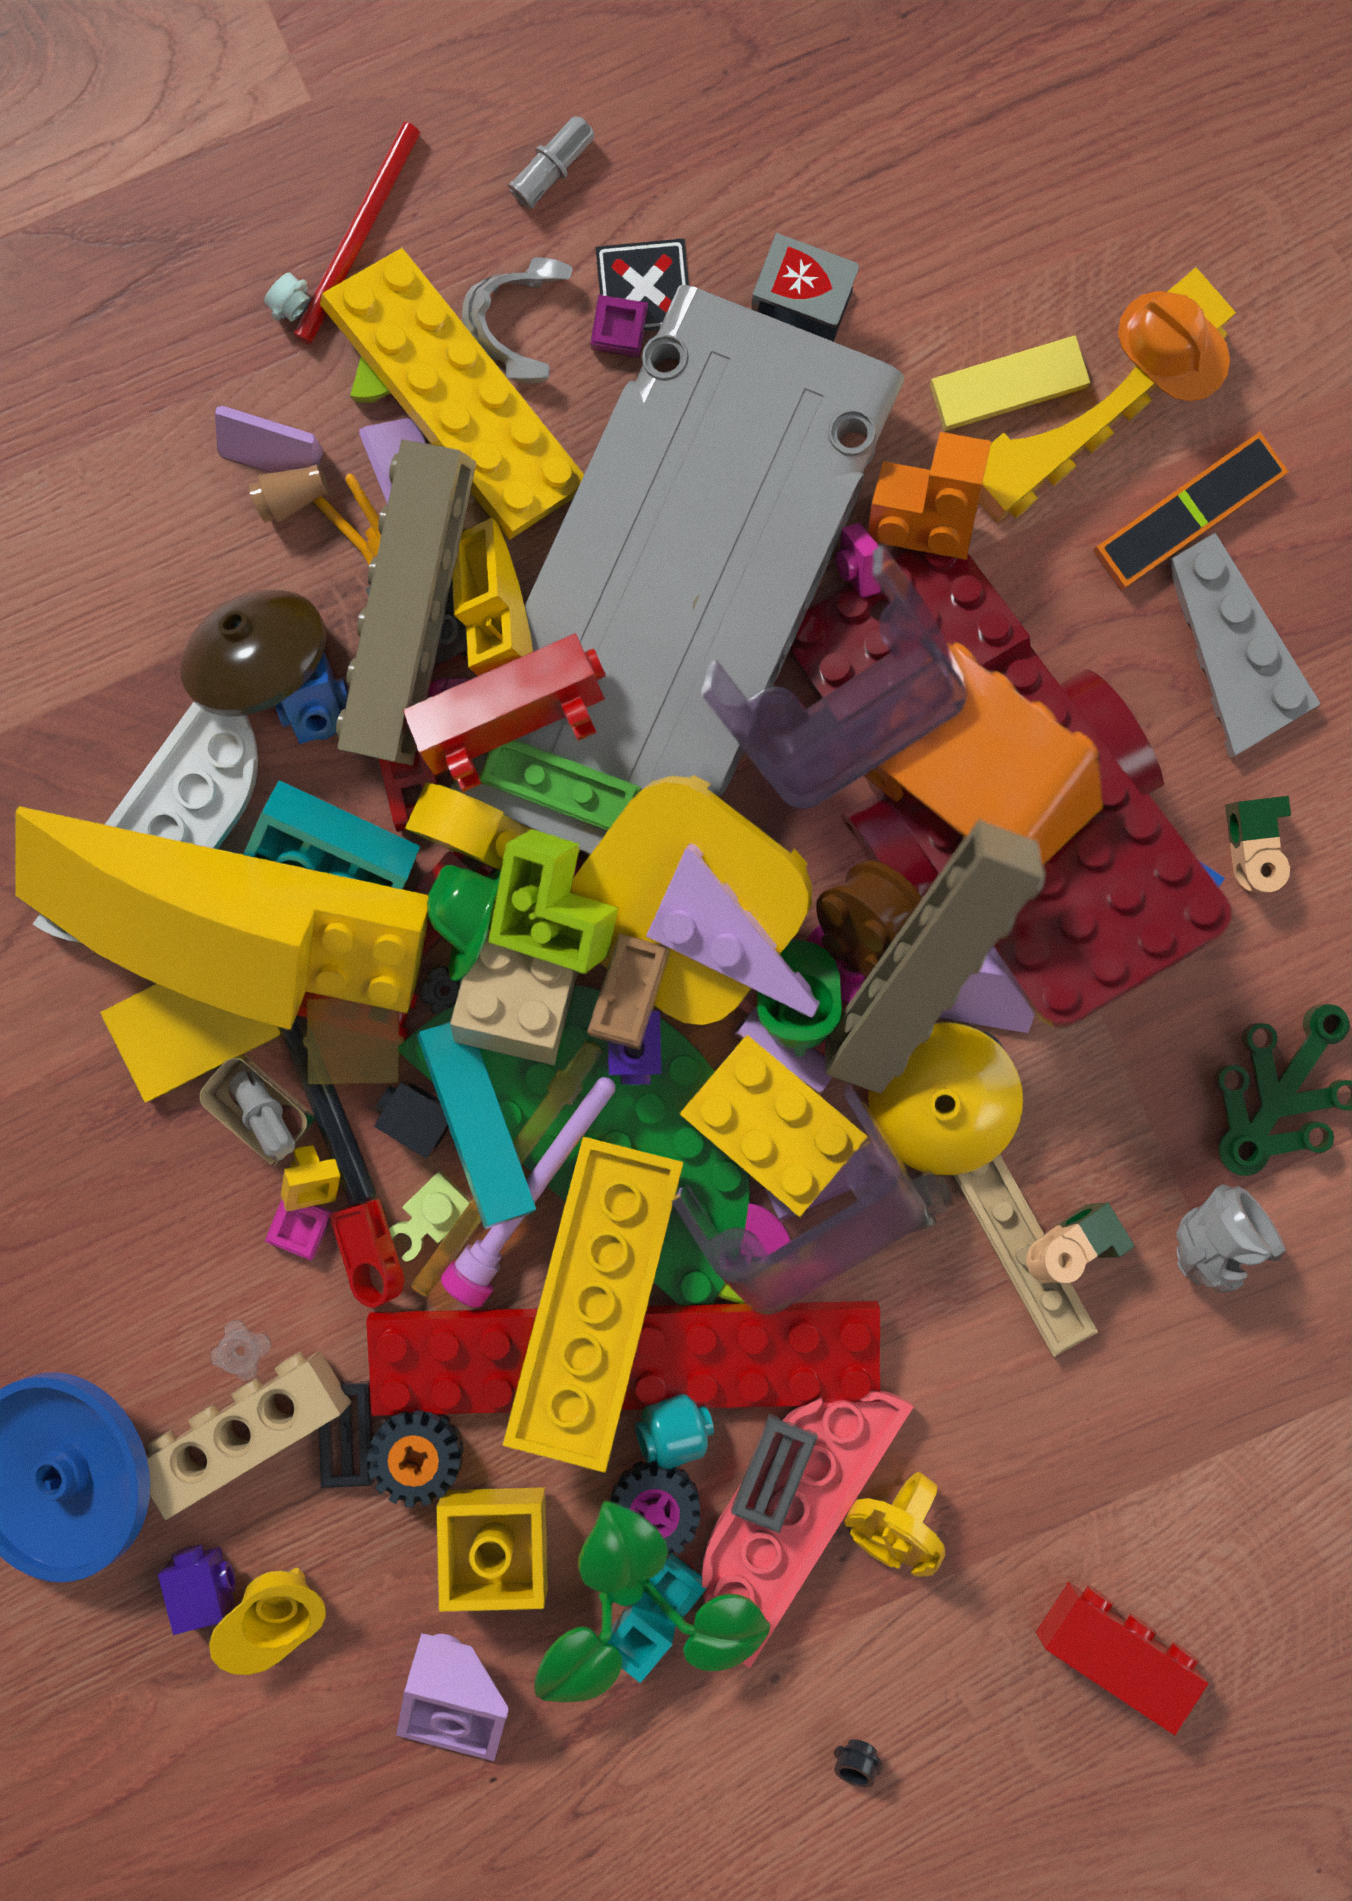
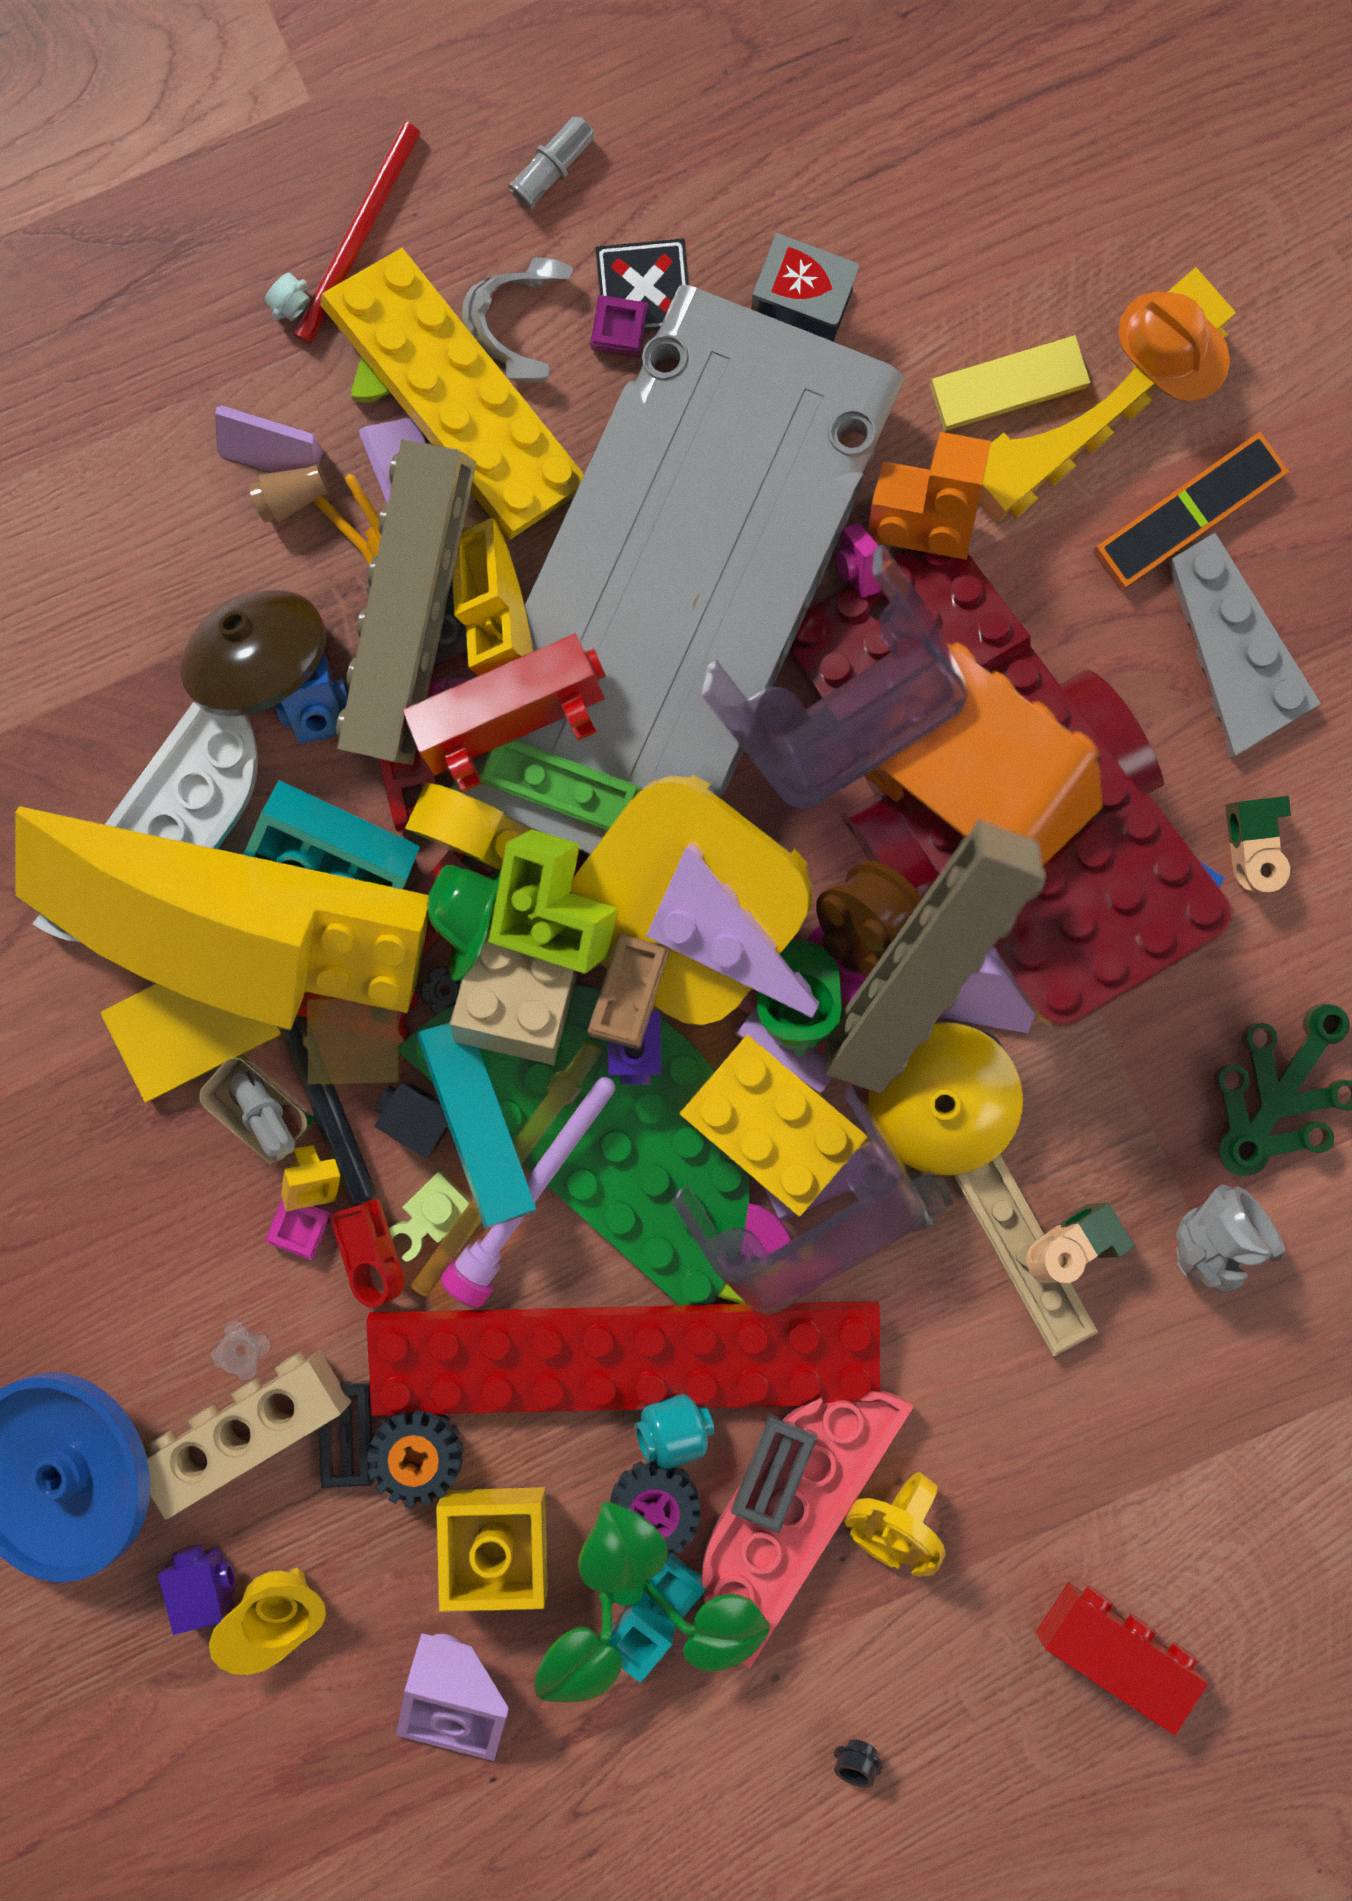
yellow plate [503,1137,683,1472] -> none

